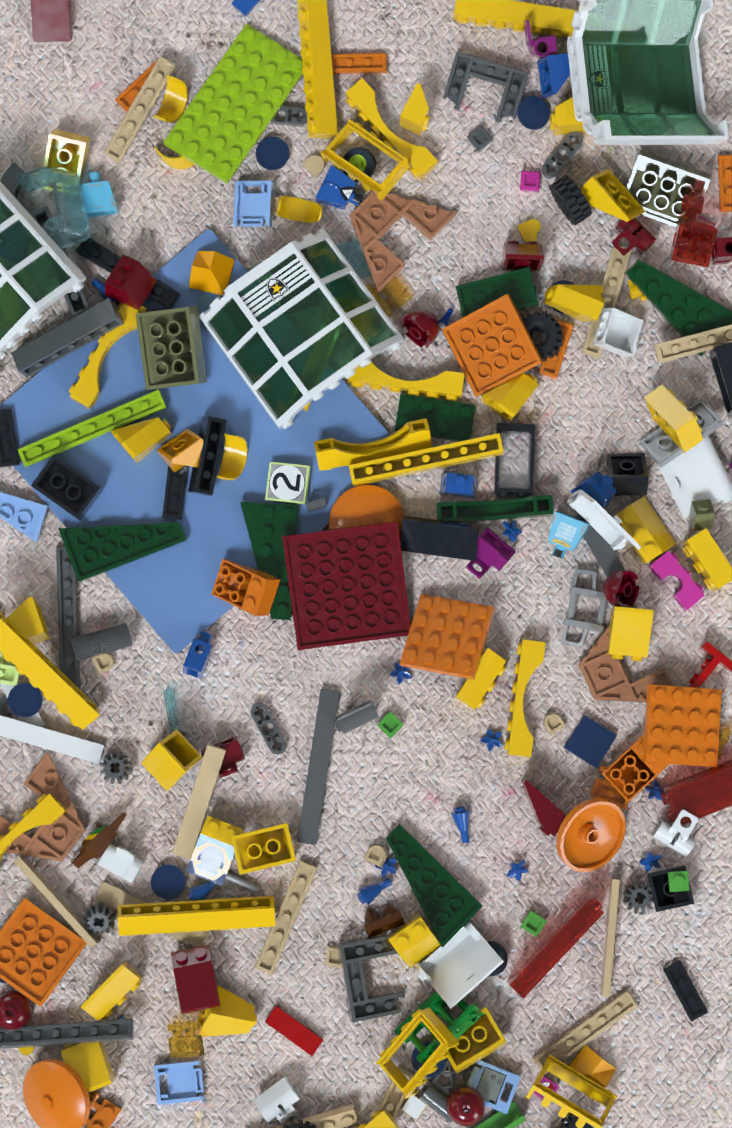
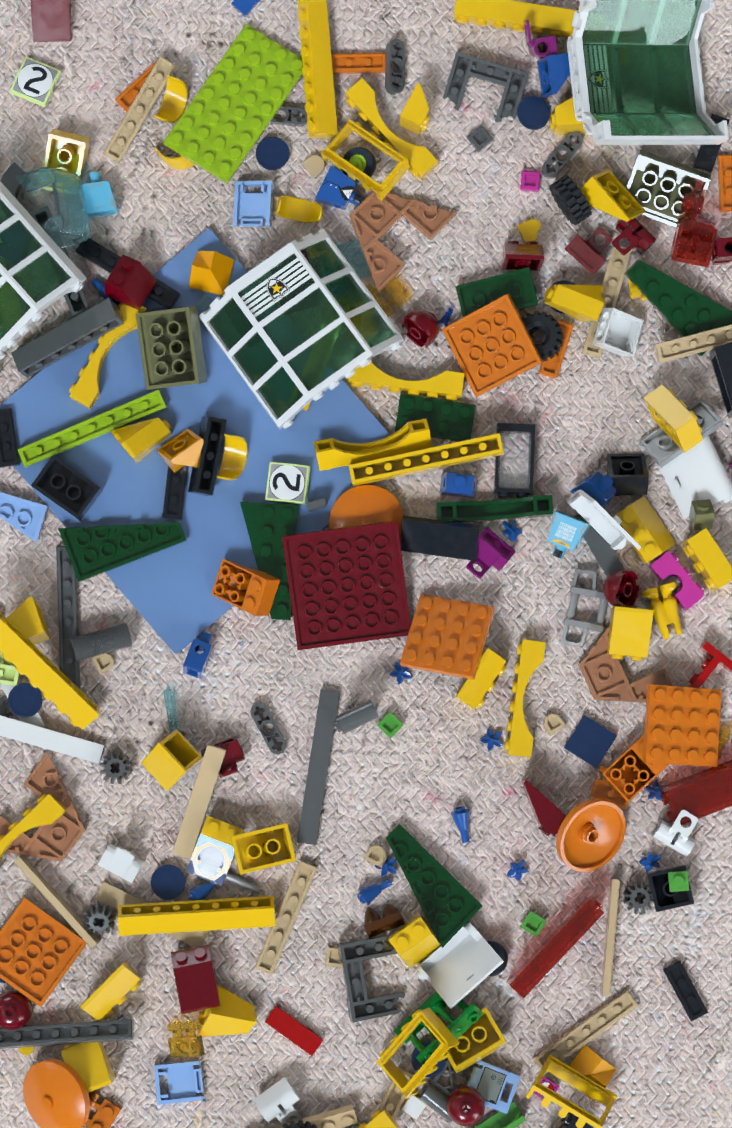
reddish brown animal [70,812,127,868] -> none
yellow slope [480,373,539,423] -> none
none -> slope [10,57,61,107]
none -> dark grey beam [385,39,405,95]
none -> dark red piece [565,228,613,275]
none -> yellow piece [641,581,683,640]
none -> black tile [693,114,730,174]

